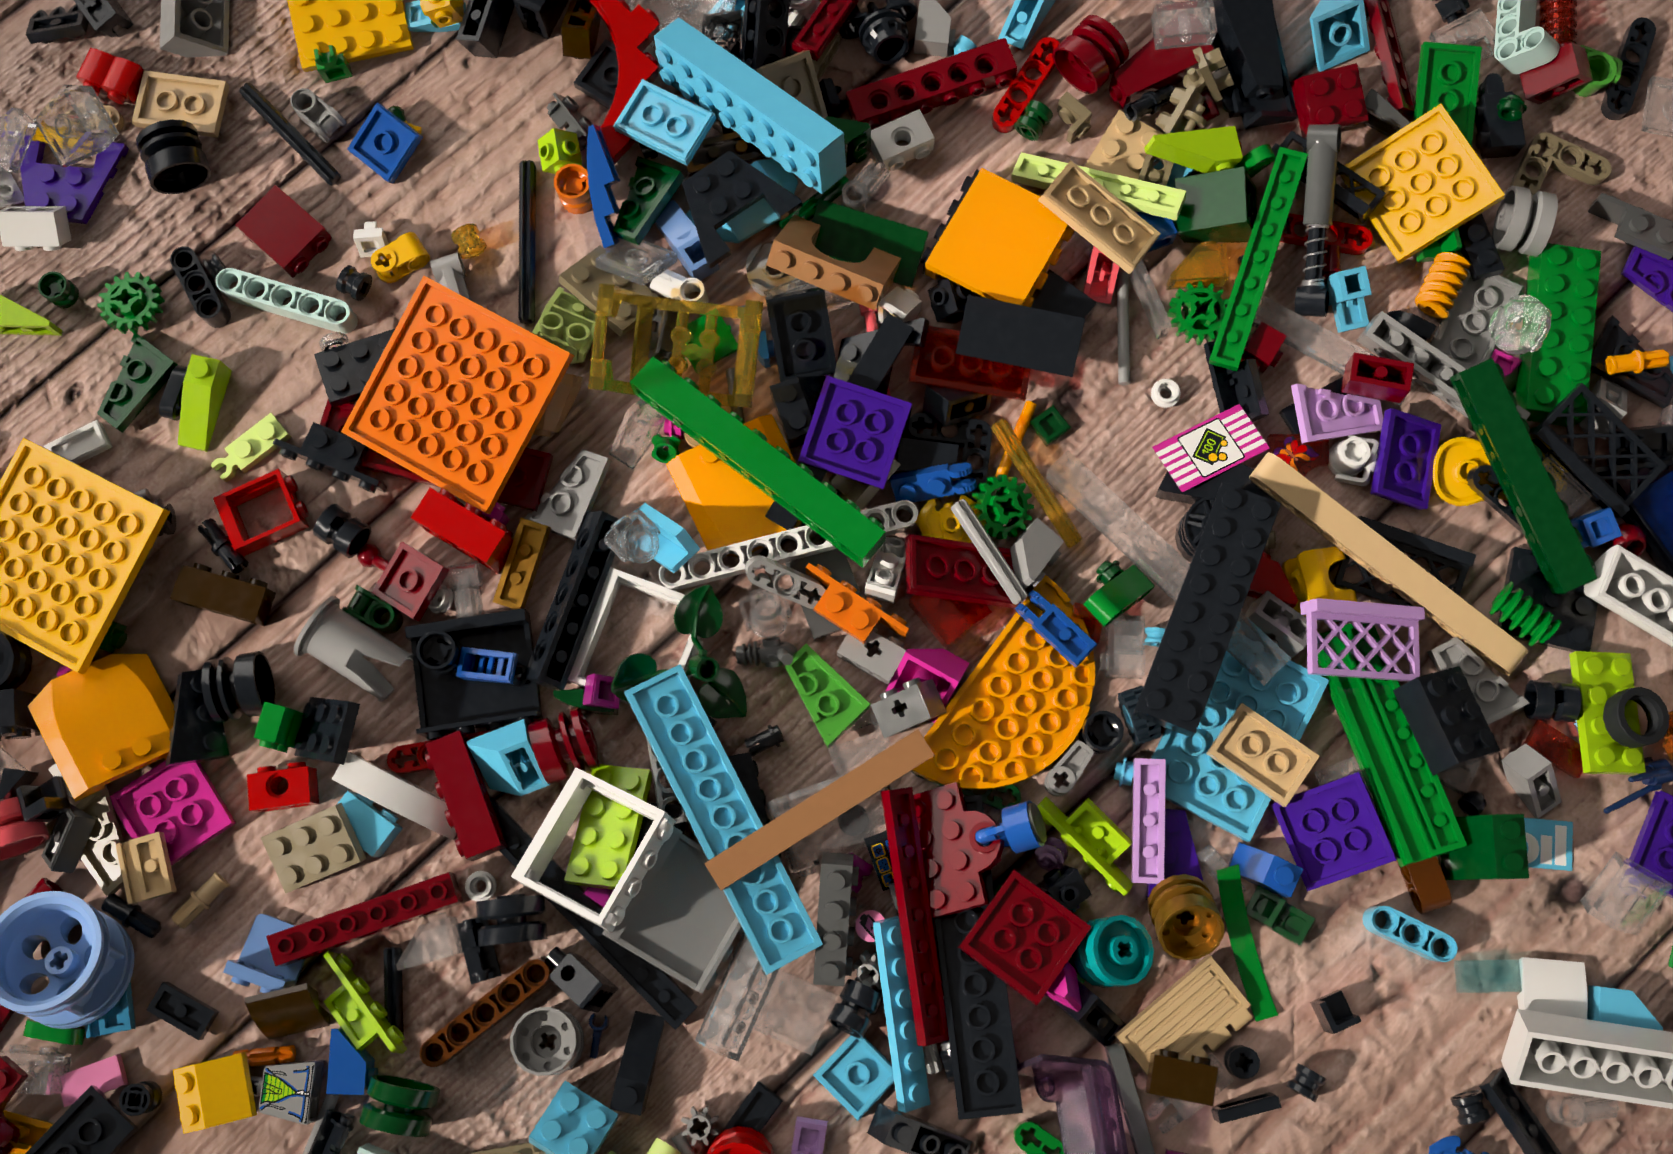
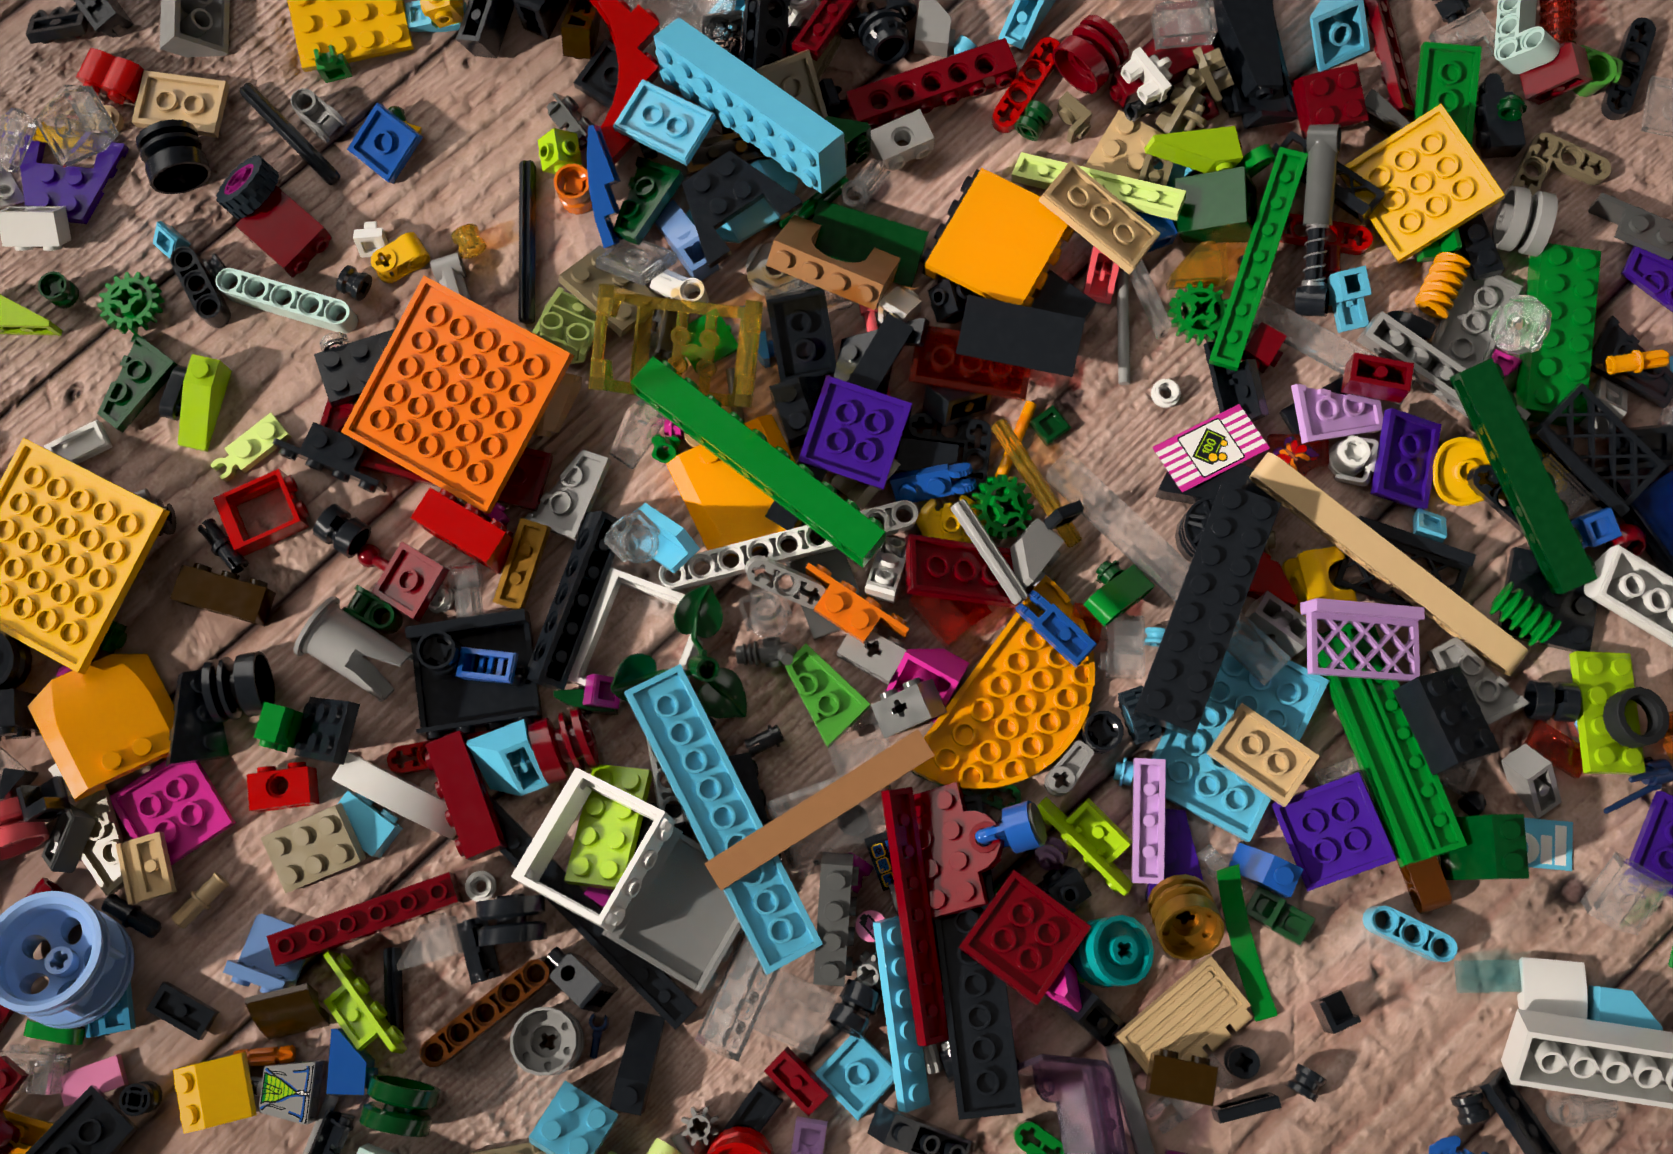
none -> medium azure slope [153,221,191,259]
none -> black wheel [216,155,279,219]
none -> dark red plate [764,1046,832,1117]
none -> black tile [1044,500,1085,530]
none -> white hips [1120,47,1172,105]
none -> medium azure plate [1413,508,1447,543]

